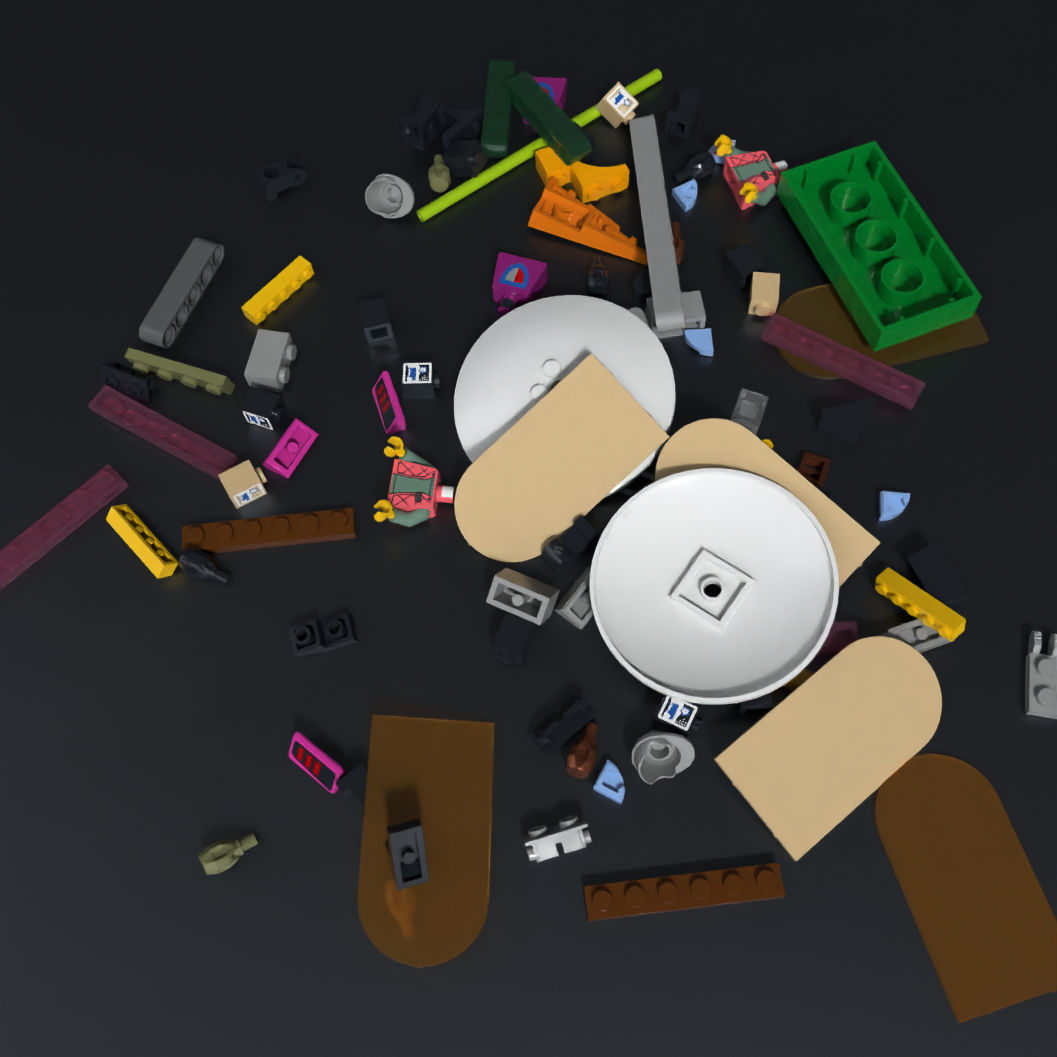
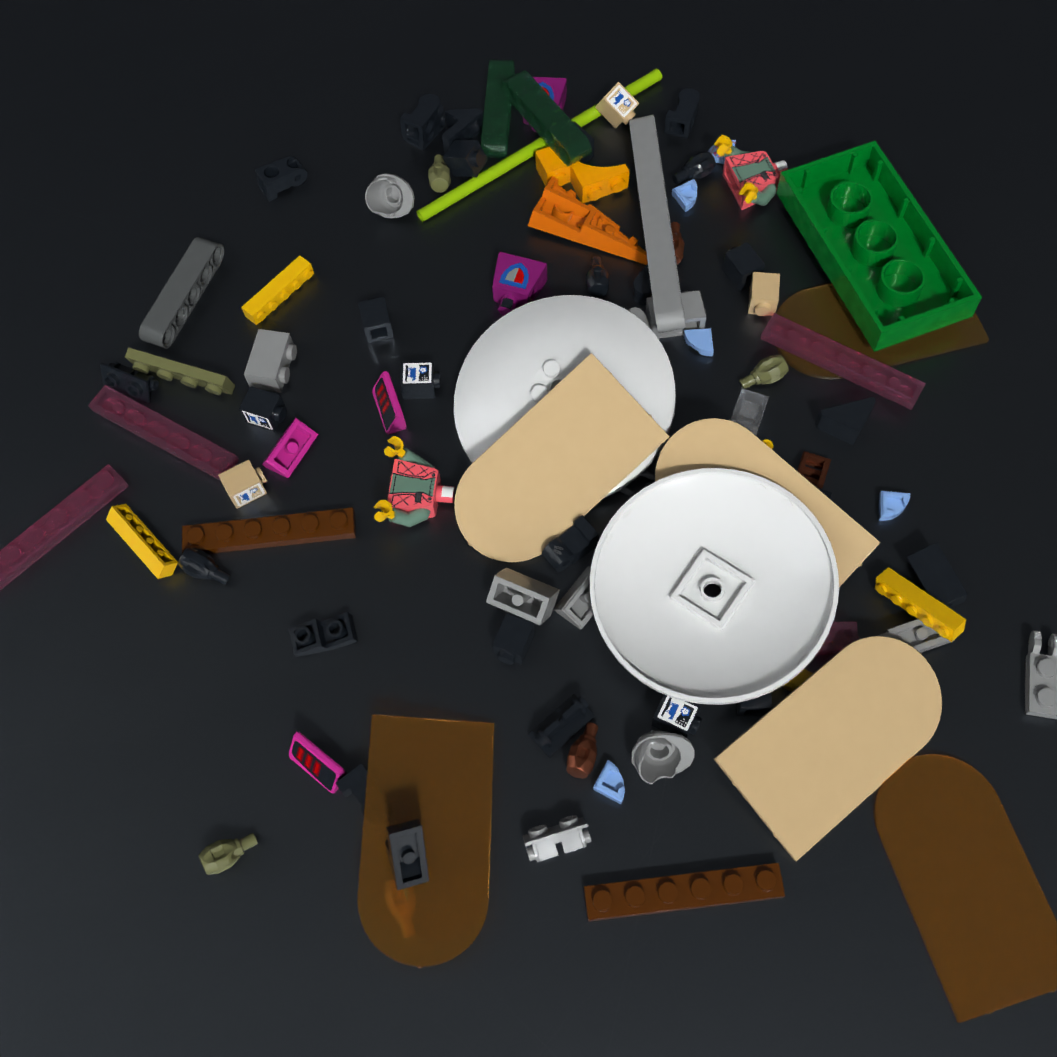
none -> olive piece [739,354,789,390]

